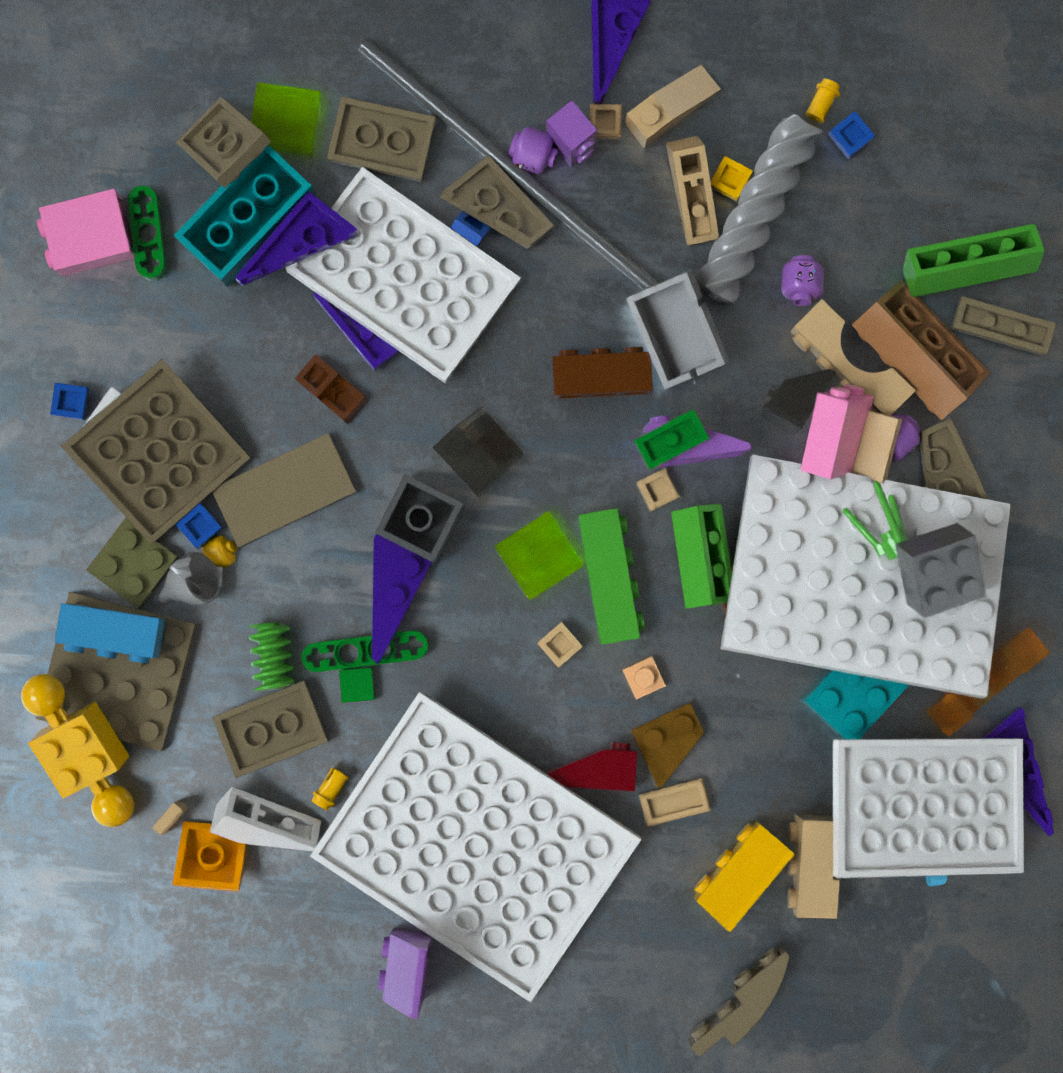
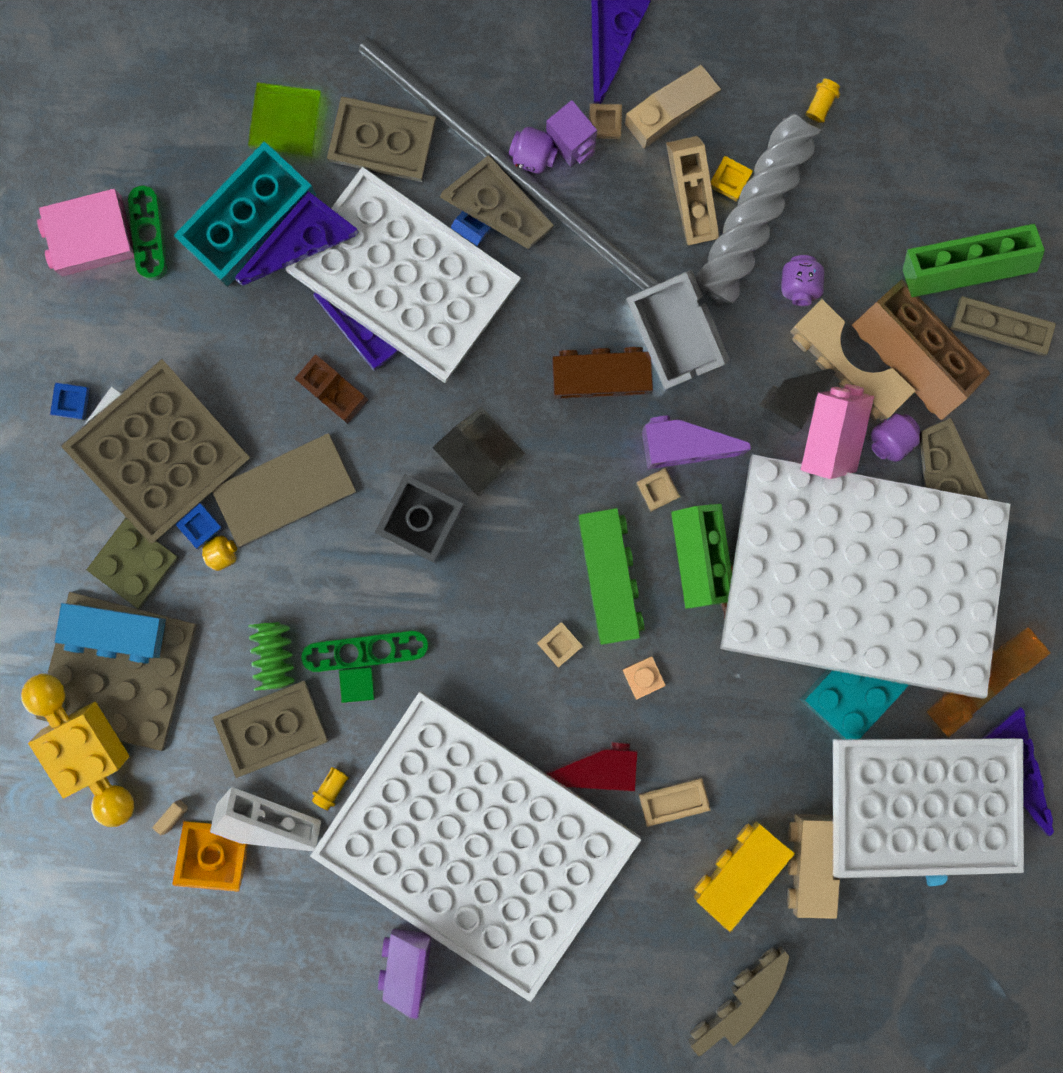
light grey hat [159,552,224,605] -> none
dark tan plate [176,97,271,188] -> none
dark purple wing [372,534,432,664] -> none
clear neon green plate [494,511,584,601] -> none
pearl gold wing [631,702,704,788] -> none
green plate [633,409,709,471] -> none
blue plate [828,111,875,159] -> none
bright green plant [843,481,910,561] -> none
tan tile [852,411,902,483] -> none
dark grey brick [895,523,986,618] -> none

